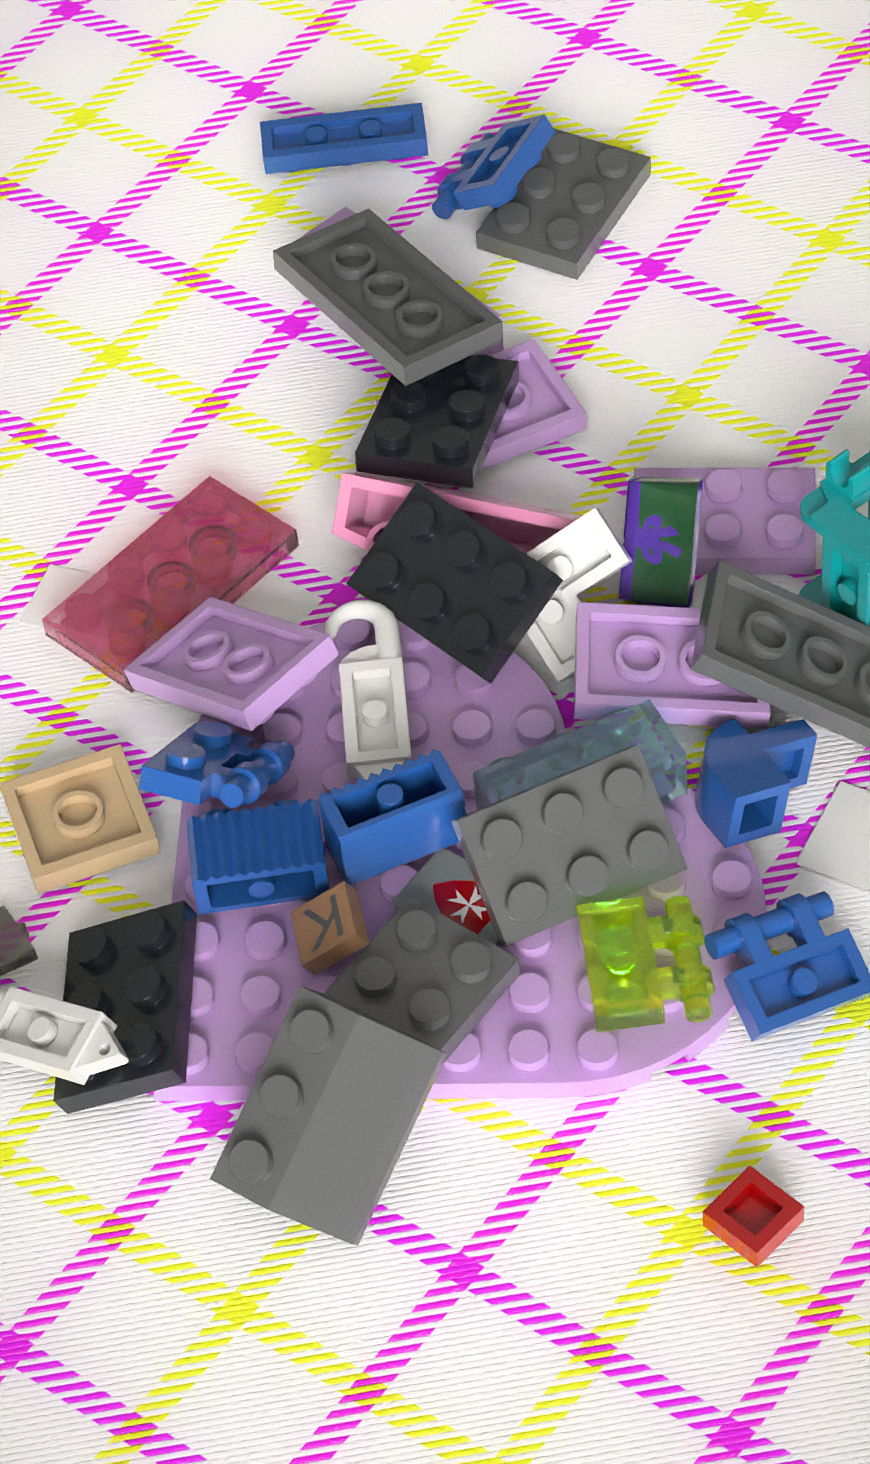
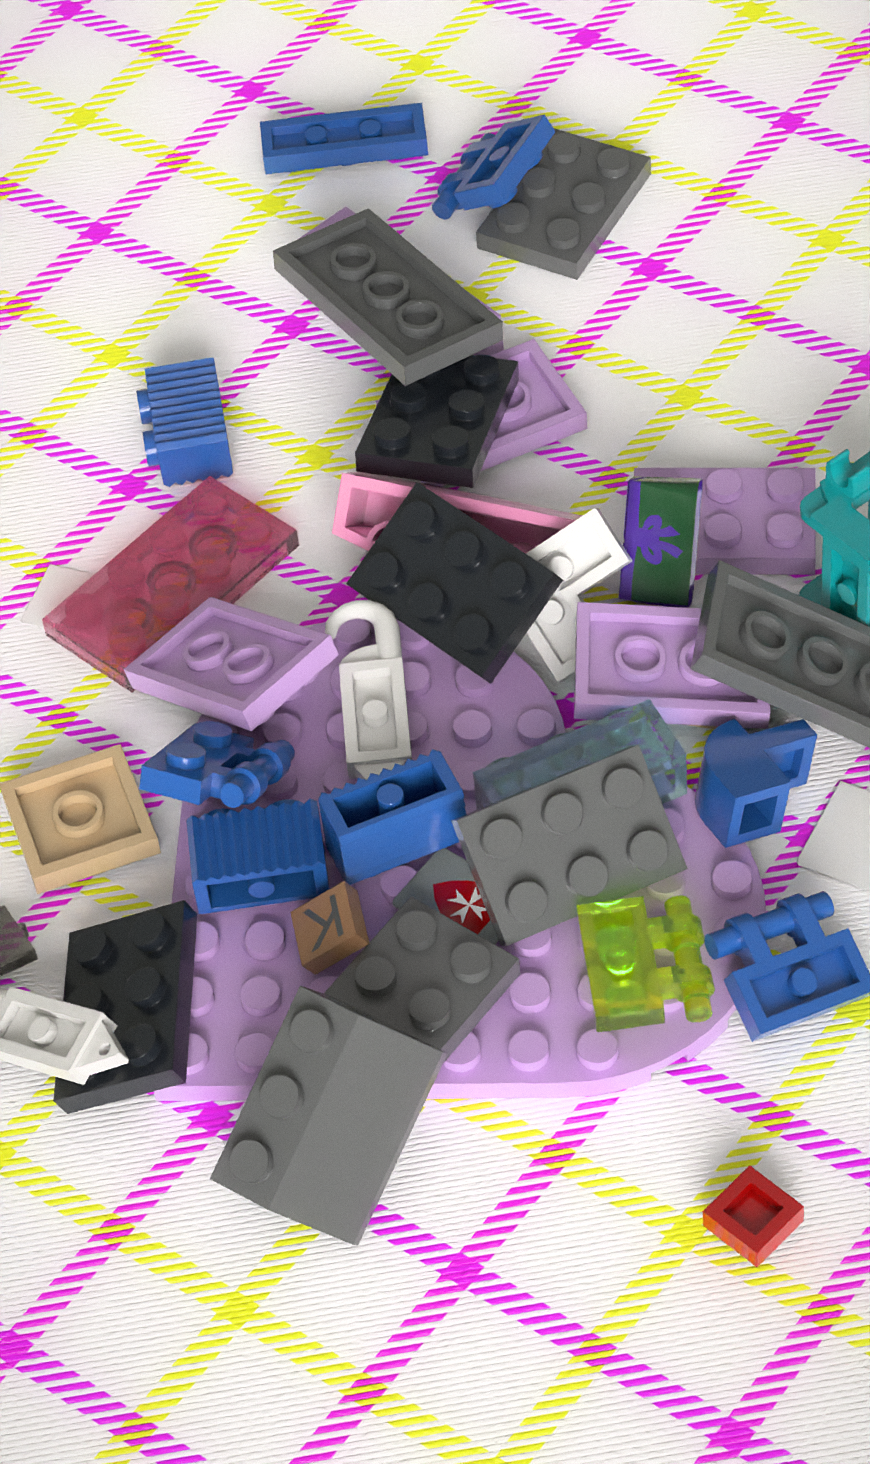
none -> blue brick [136,357,233,487]

